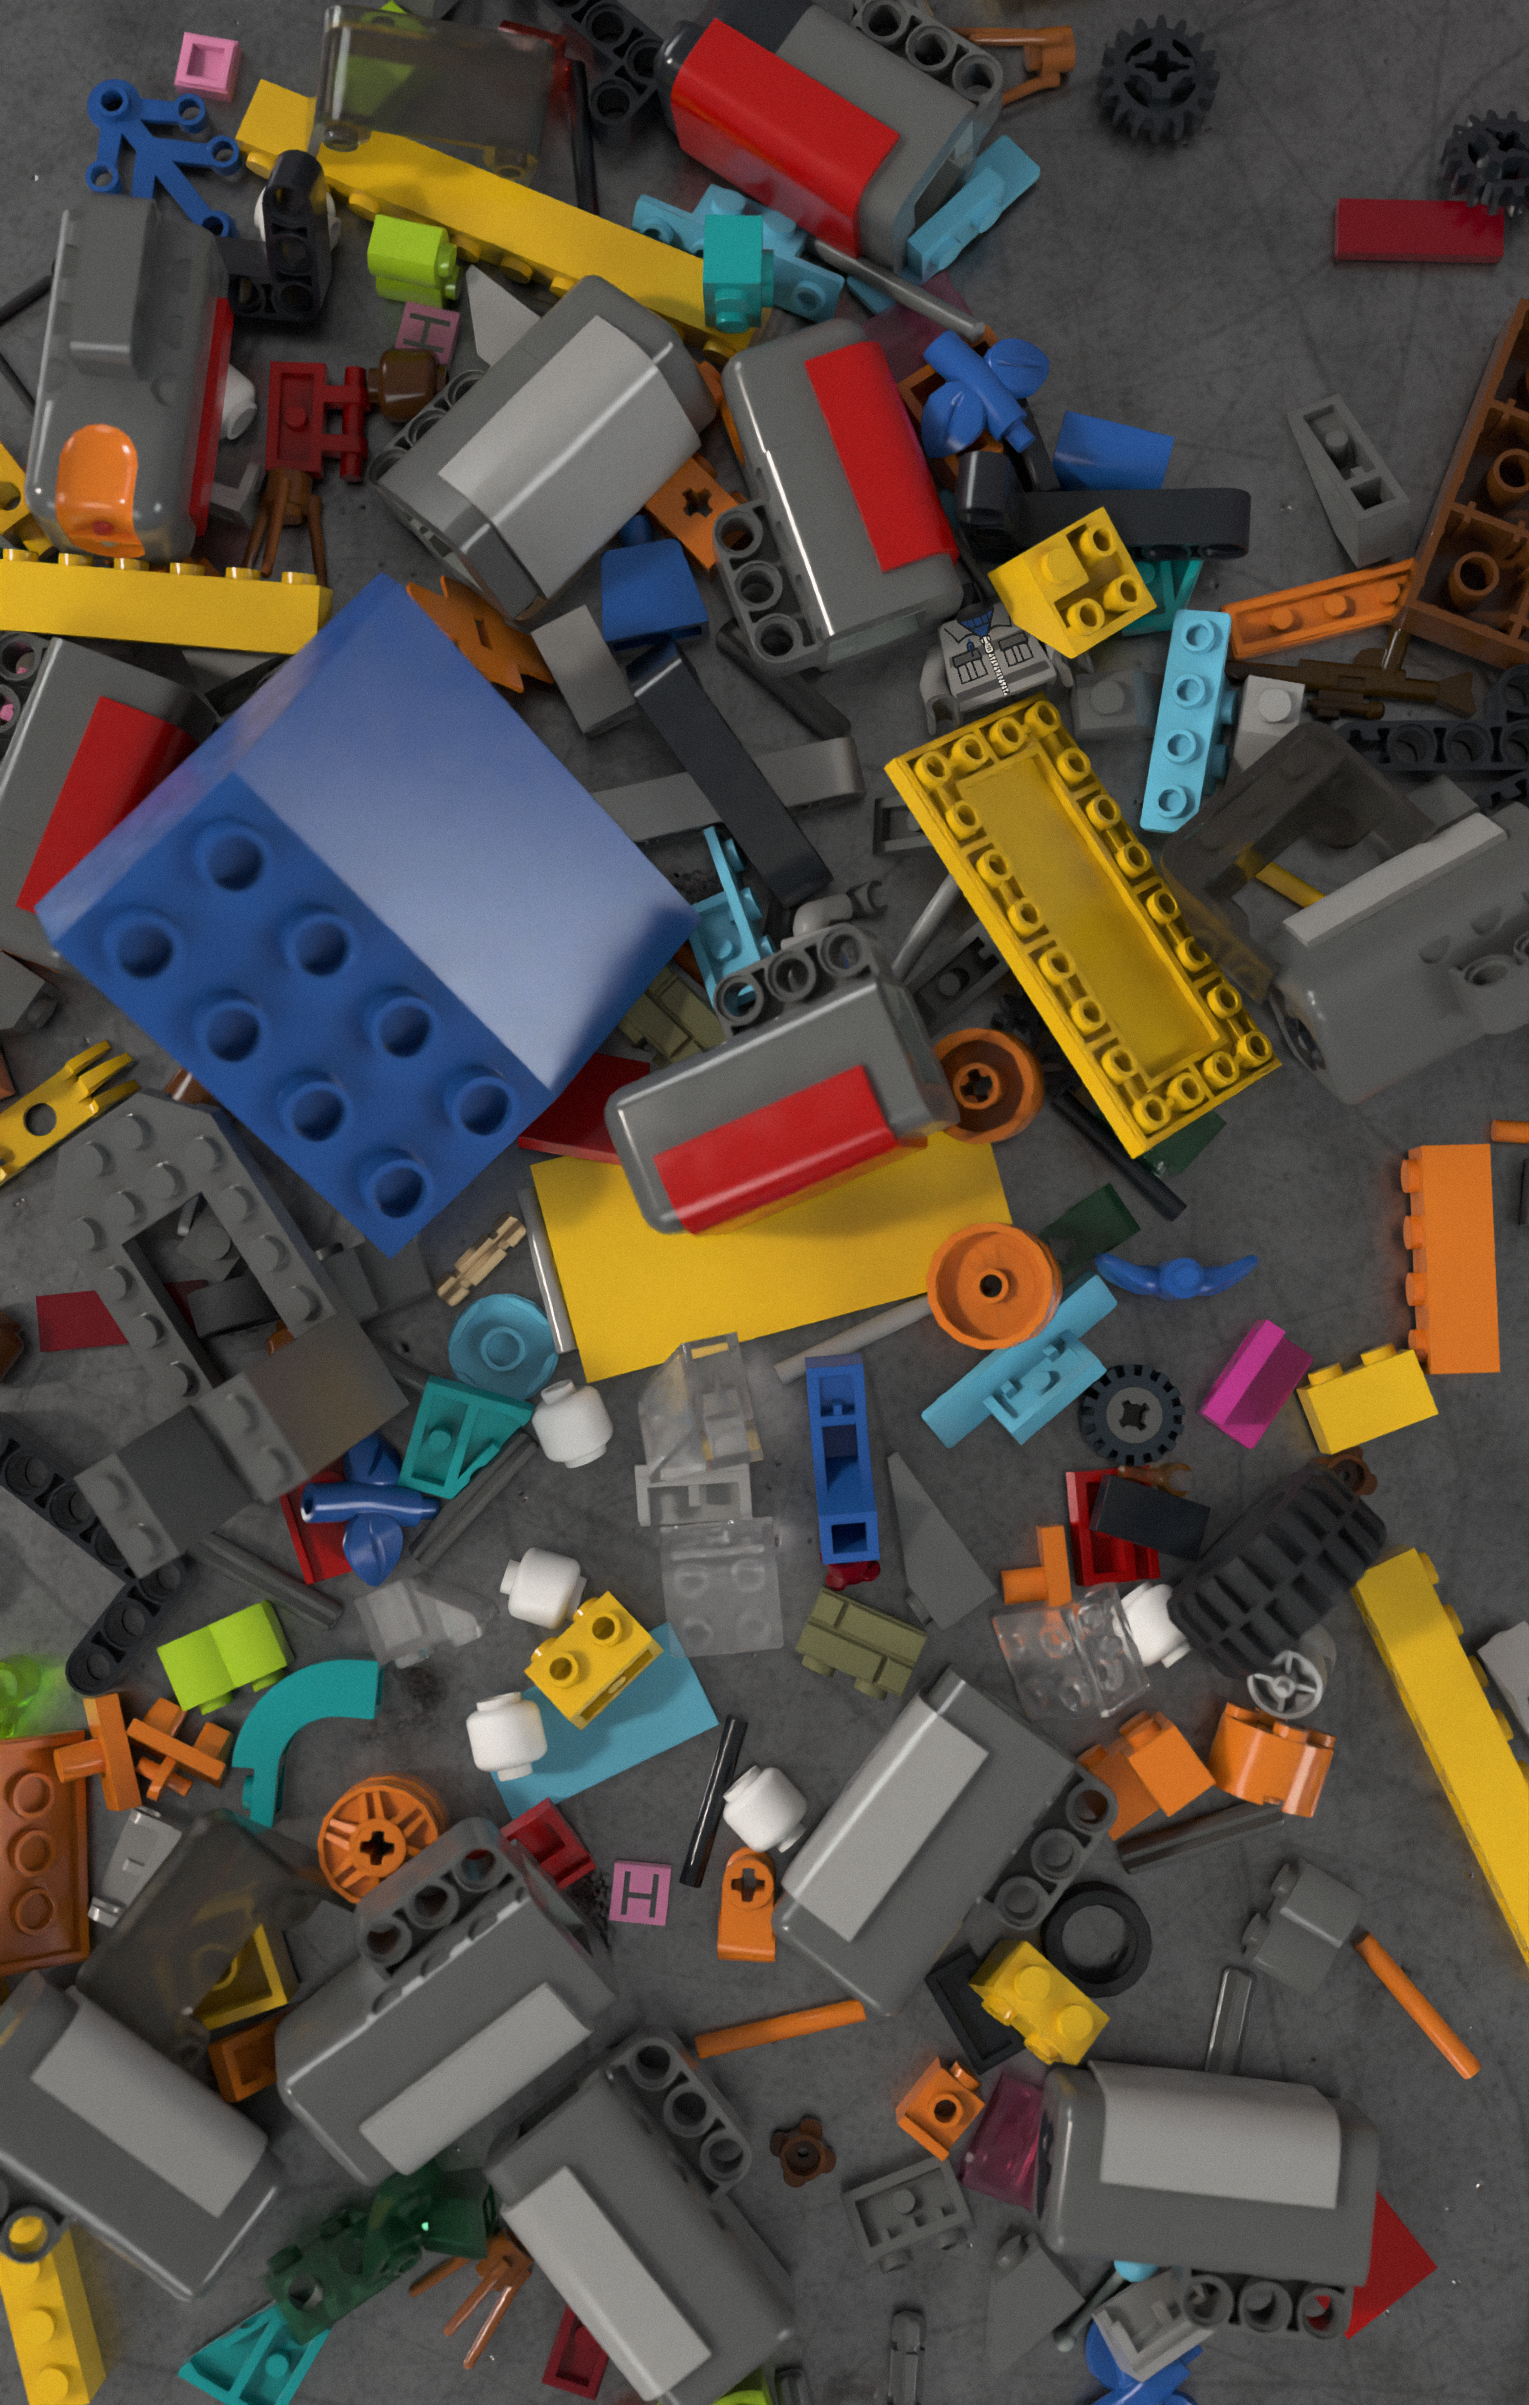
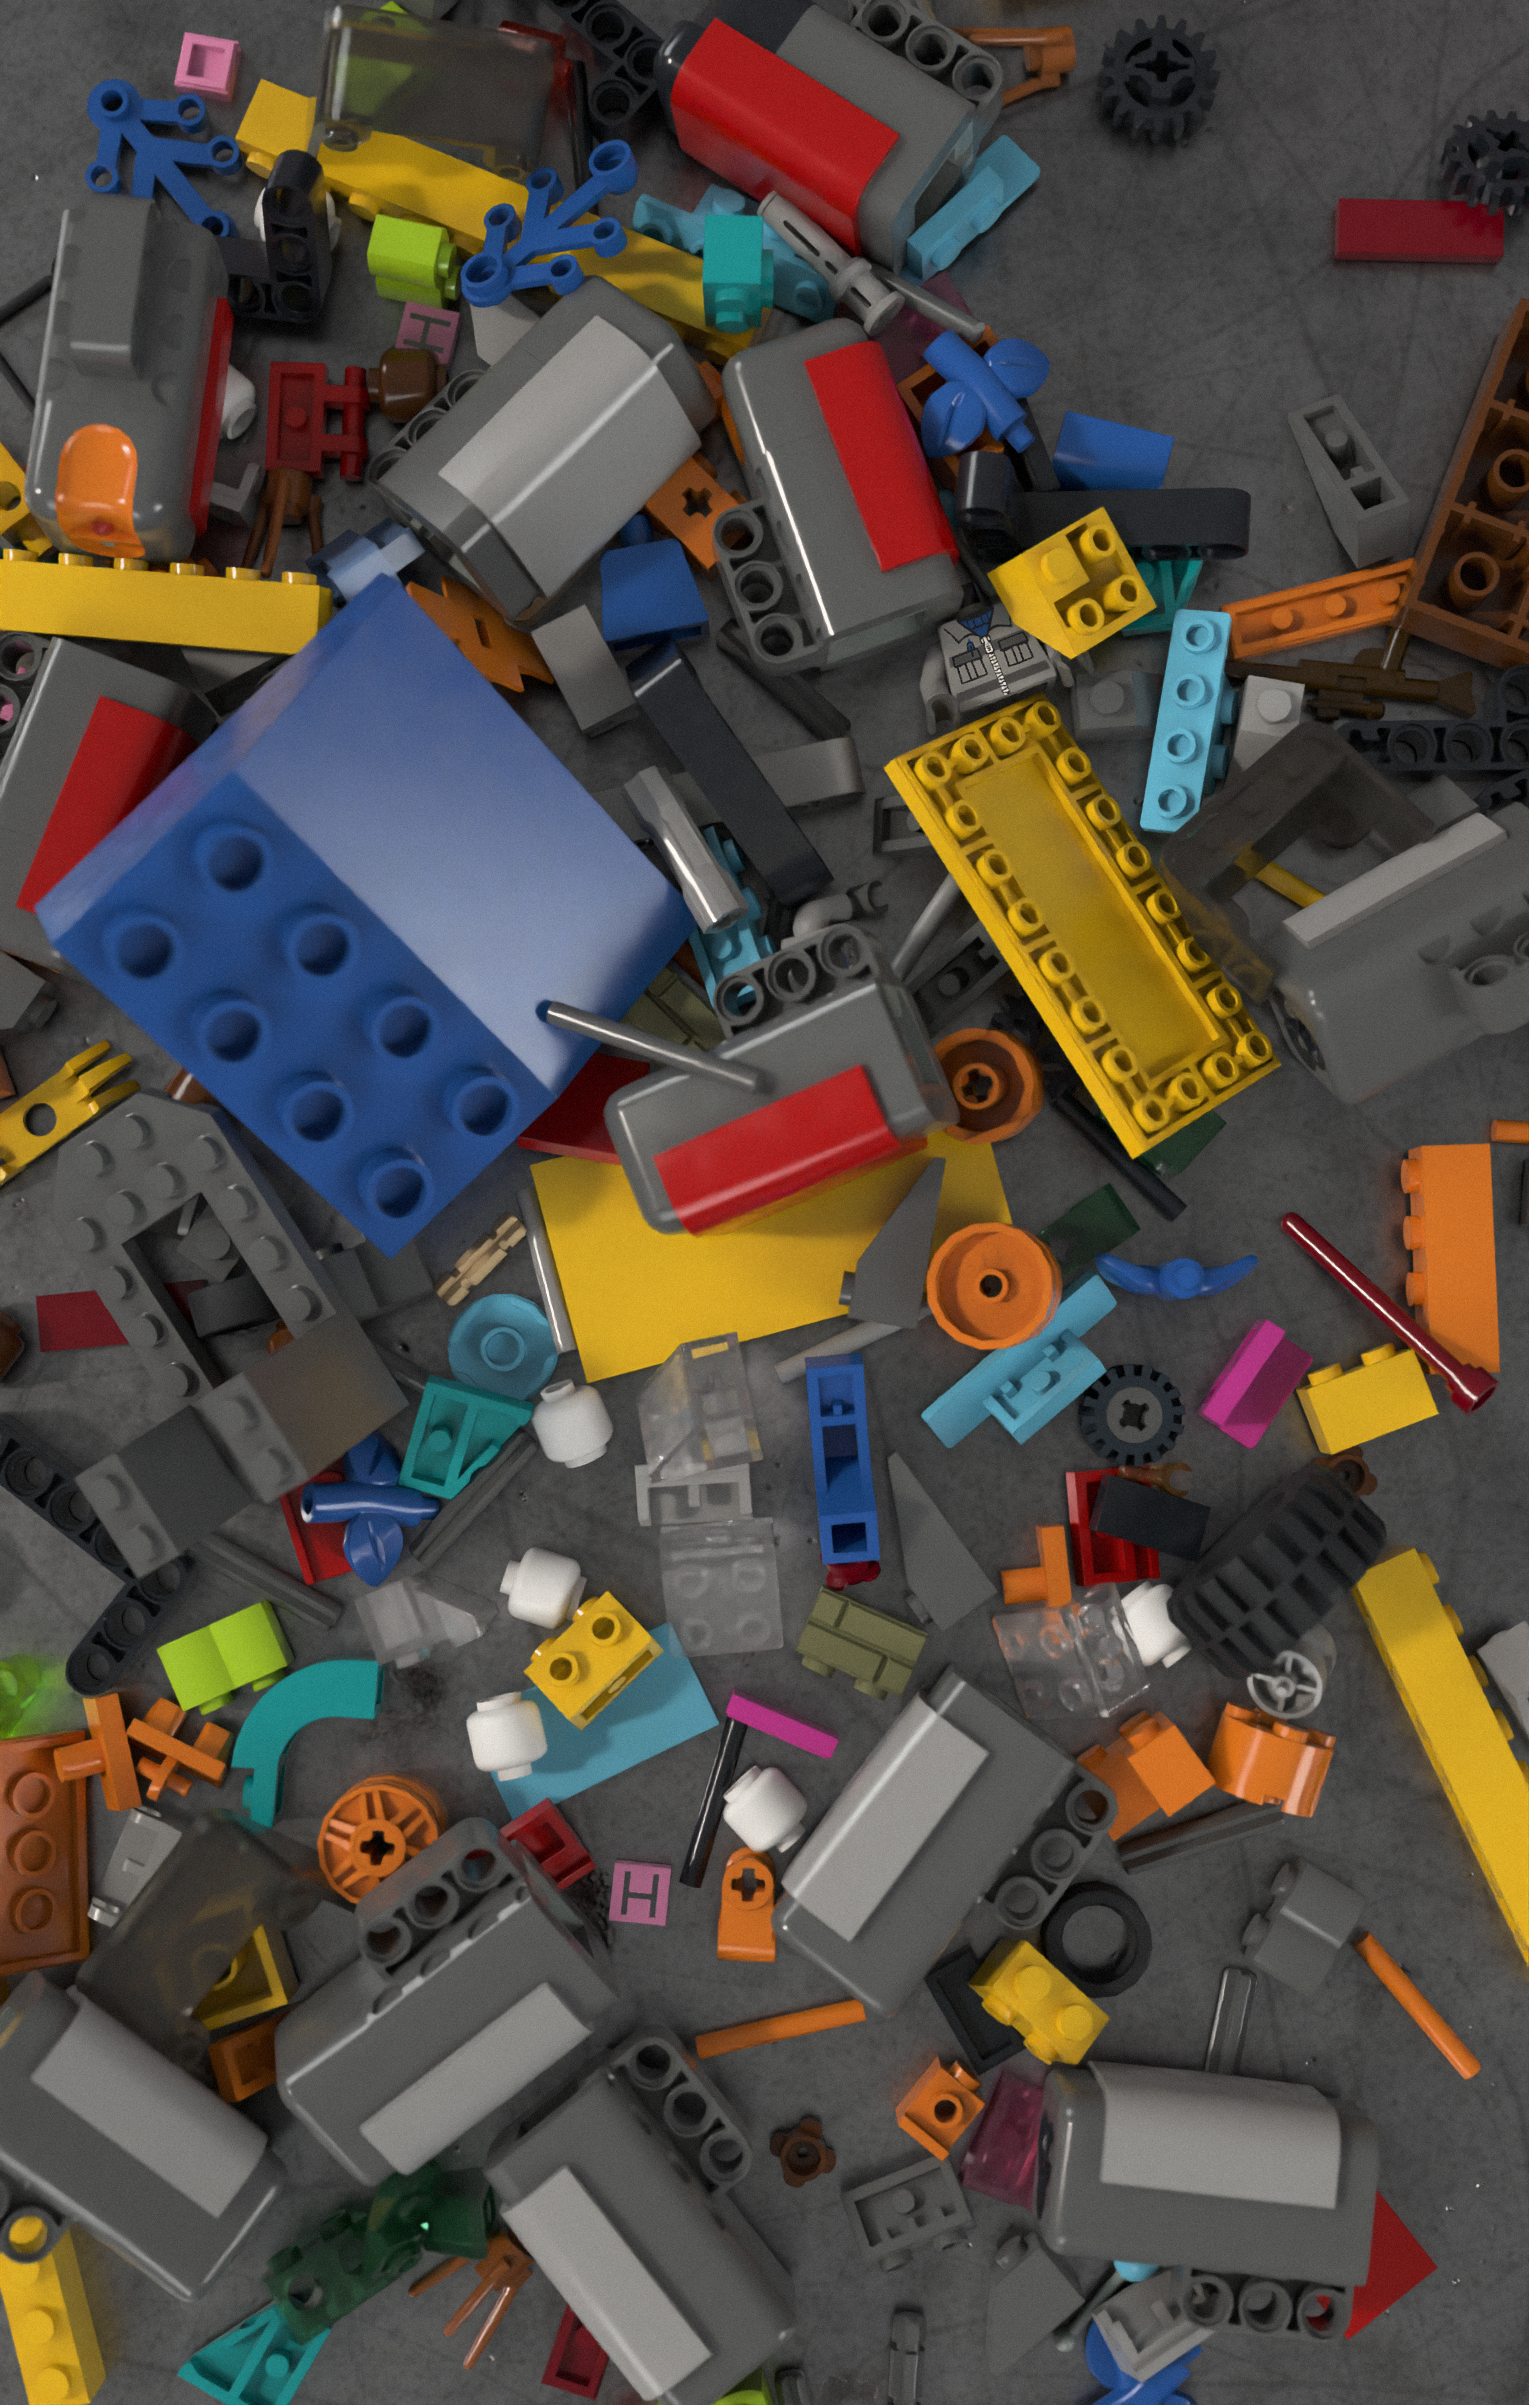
none -> medium blue piece [304,517,425,604]
none -> blue plant [461,140,639,308]
none -> dark grey bar [547,1001,764,1095]
none -> light grey axle [621,765,750,935]
none -> dark pink tile [726,1687,839,1759]
none -> light grey pin [757,190,905,337]
none -> dark grey slope [838,1157,946,1330]
none -> dark red piece [1280,1212,1500,1416]

